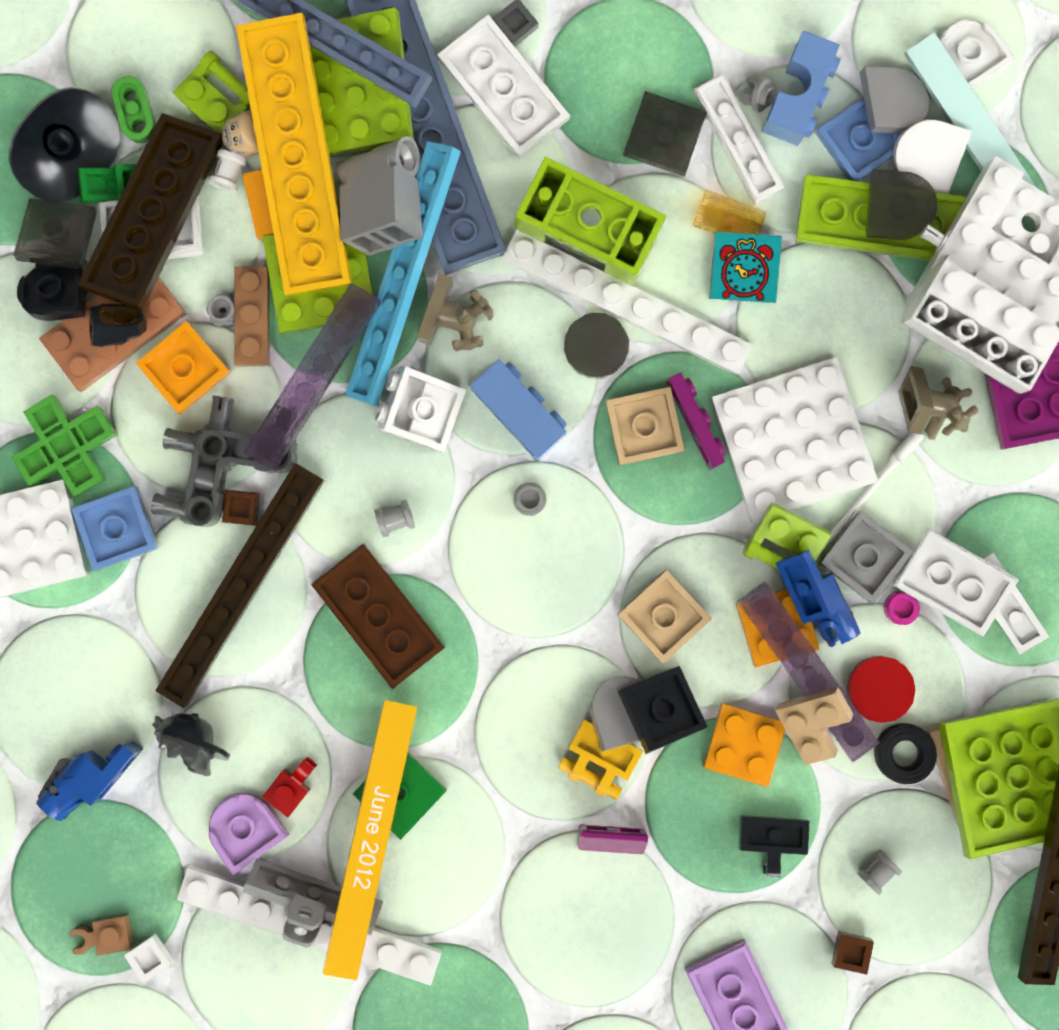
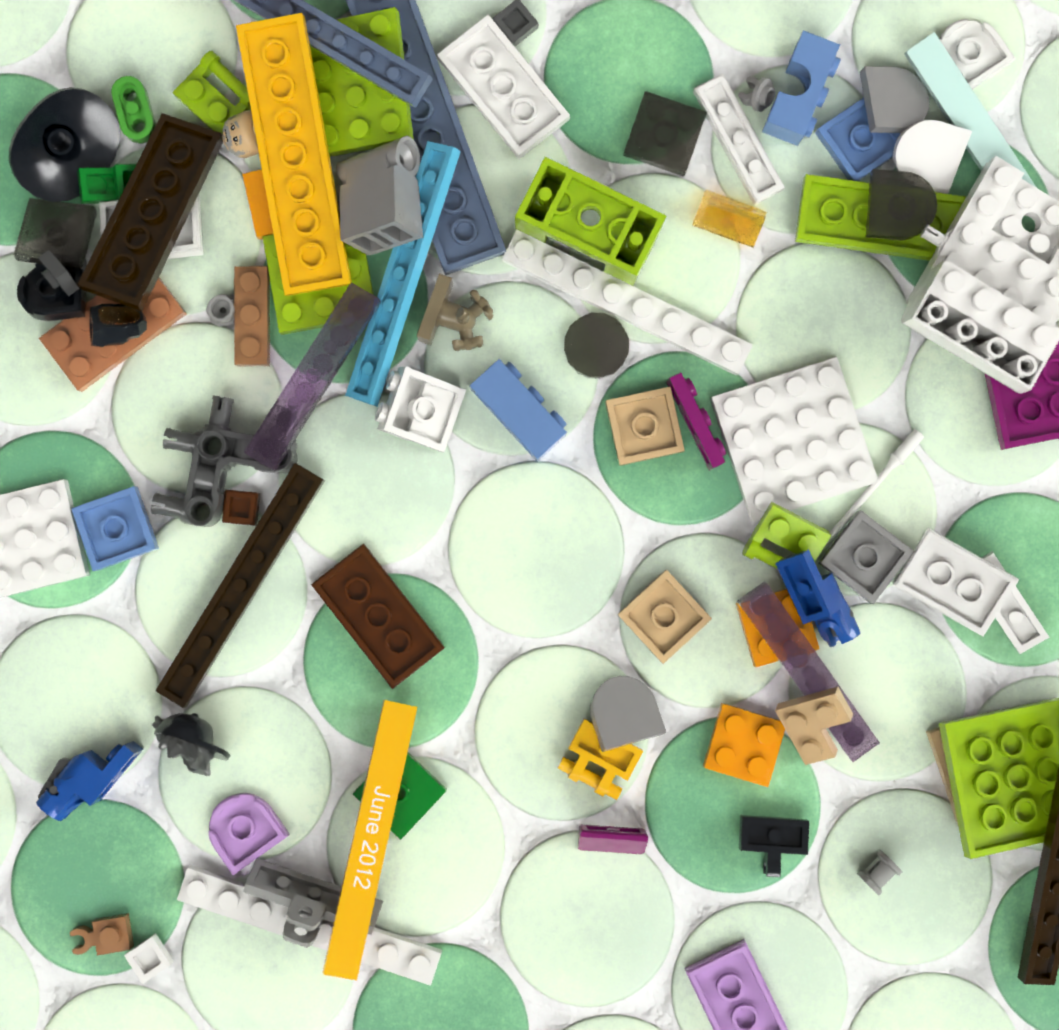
bright green plate [11,395,117,497] -> none
light orange plate [135,321,231,415] -> none
white bush [208,149,246,193] -> none
red plate [262,757,317,818] -> none
light grey bush [374,500,415,538] -> none
light grey plate [513,483,546,516] -> none
black tile [618,666,708,754] -> none
teal tile [709,232,782,303] -> none
reddish brown plate [831,931,874,975] -> none
red tile [847,656,916,723] -> none
black tyre [874,723,937,784] -> none
dark pink tile [884,592,920,625] -> none
dark tan piece [898,366,978,440] -> none
none -> dark grey plate [38,250,79,297]

